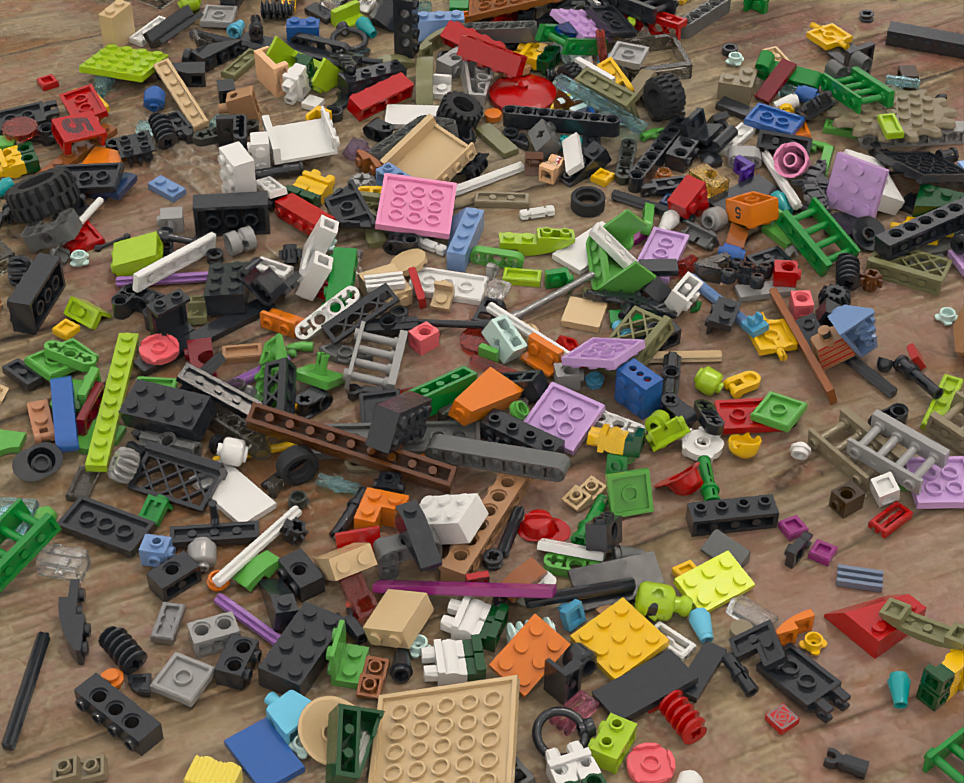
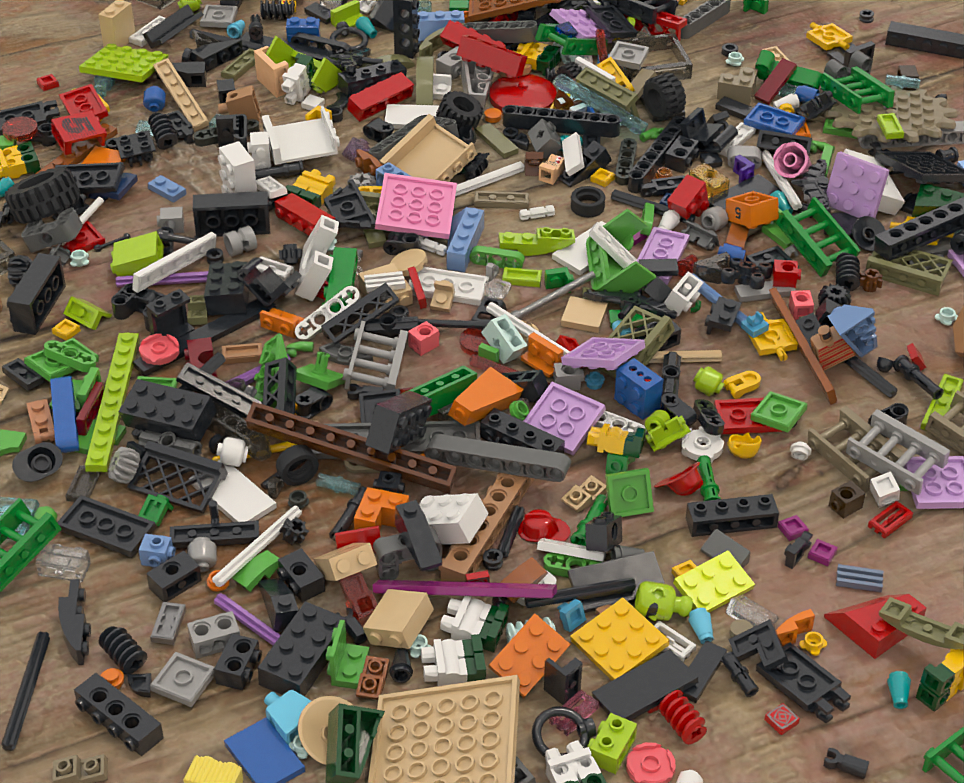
black head [562,642,597,678] -> none

